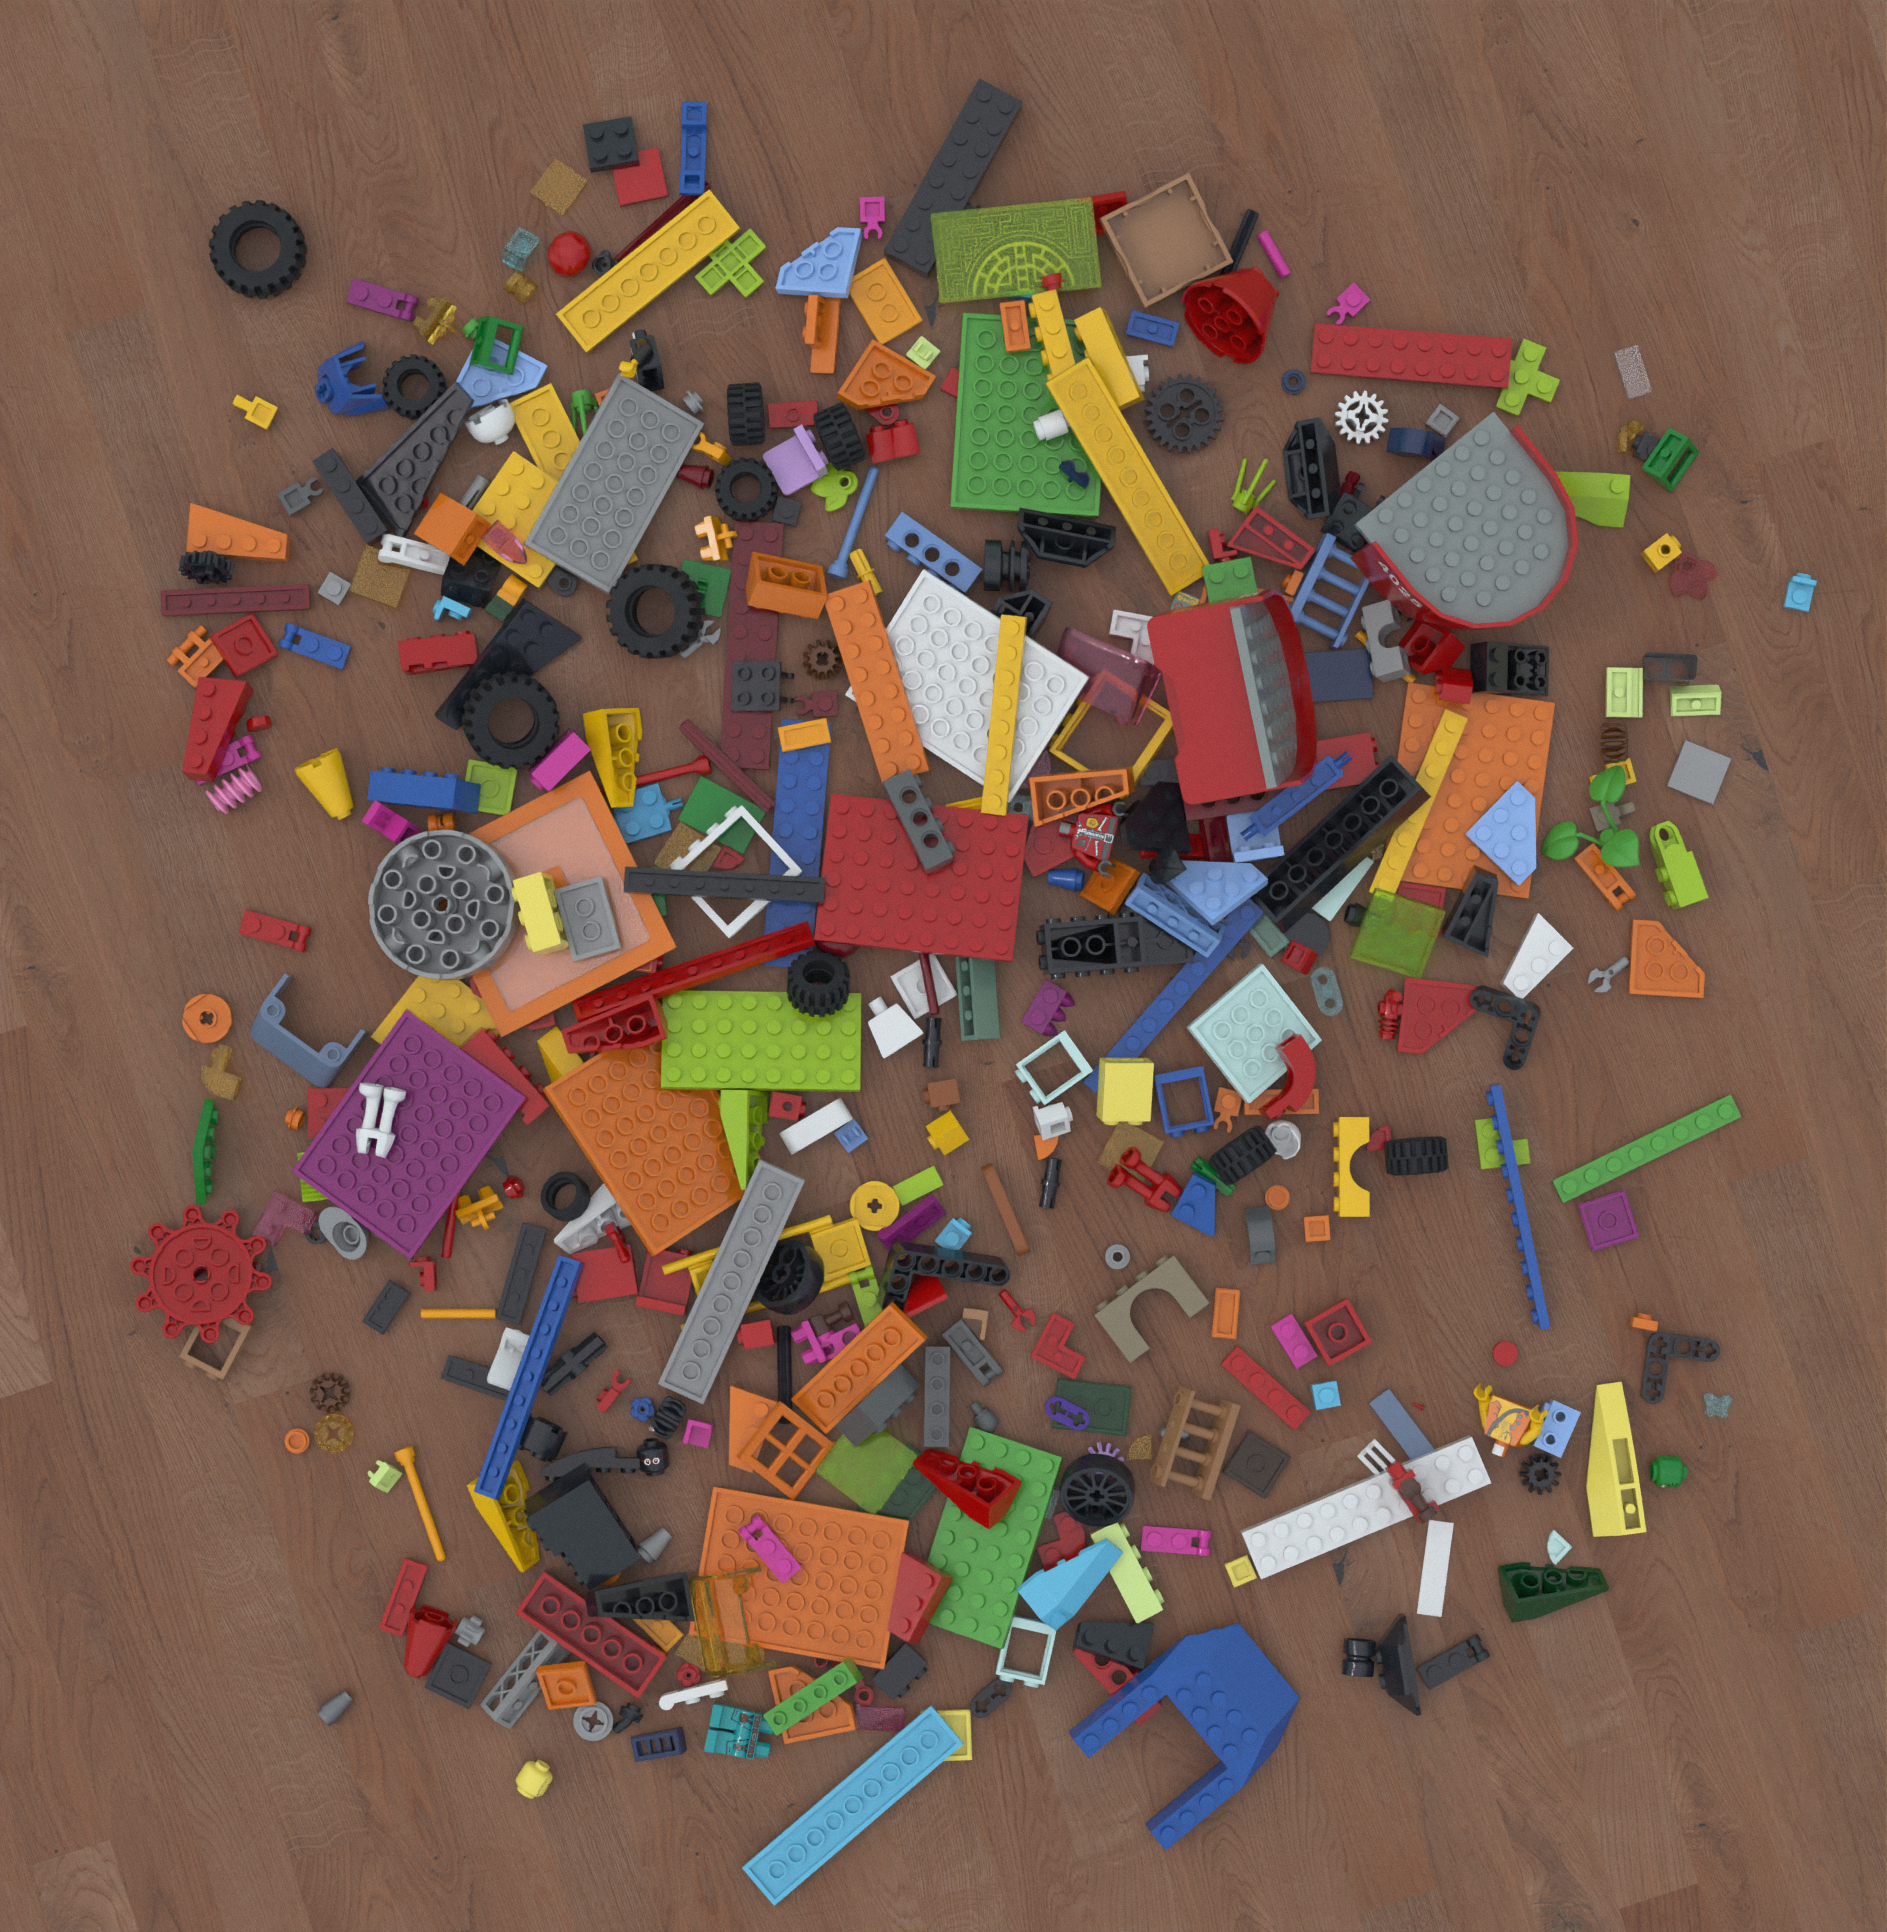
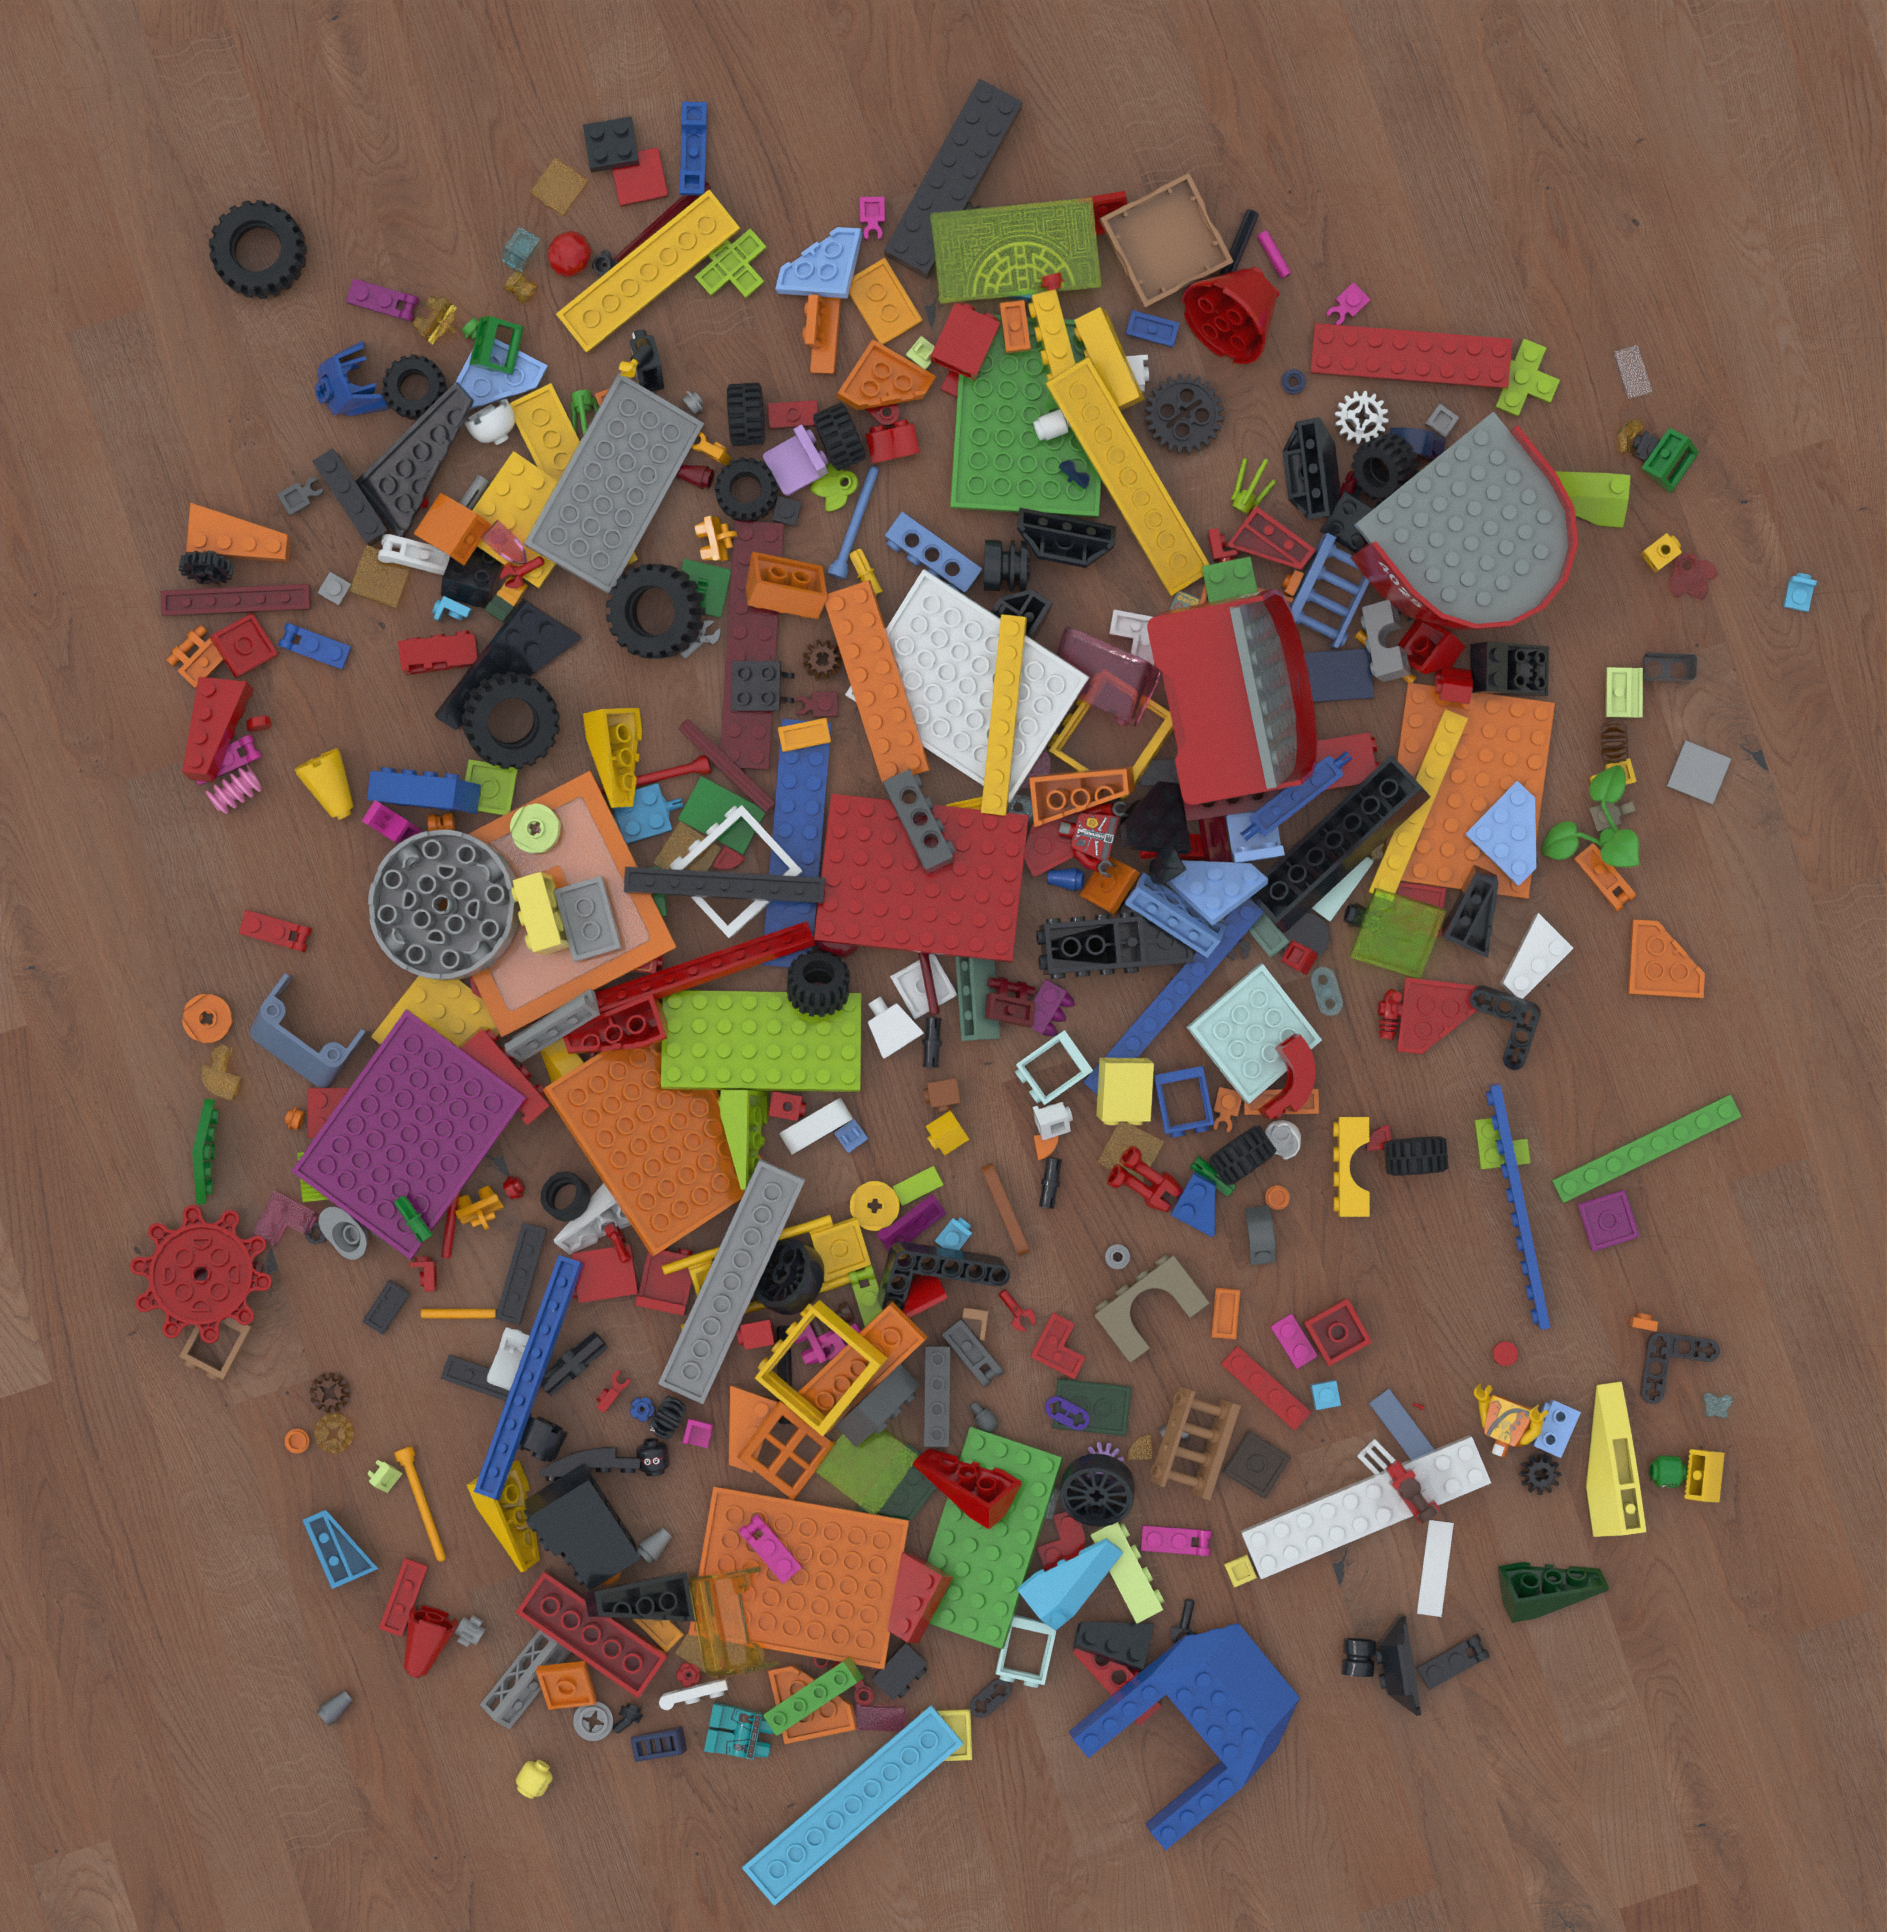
yellow plate [232,395,279,430] -> none
white piece [356,1083,406,1158] -> none
black plate [425,1642,492,1709] -> none
dark pink brick [528,728,591,791] -> none
black plate [546,565,577,597] -> none
orange plate [1303,1215,1331,1242] -> none
light aqua tile [1547,1529,1572,1565] -> none
light grey bar [1587,956,1630,993] -> none
lime brick [1649,821,1709,910] -> none
yellowish green slope [1669,685,1722,716] -> none
none -> dark azure wedge [302,1510,378,1589]
none -> green axle [394,1195,433,1243]
none -> red bar [500,556,545,589]
none -> light grey fence [504,989,600,1062]
none -> yellowish green plate [510,804,561,854]
none -> yellow window [755,1300,888,1436]
none -> red brick [931,303,1000,381]
none -> dark red plate [985,977,1035,1028]
none -> black bar [1170,1599,1196,1644]
none -> black tyre [1351,433,1420,502]
none -> yellow brick [1684,1449,1725,1502]

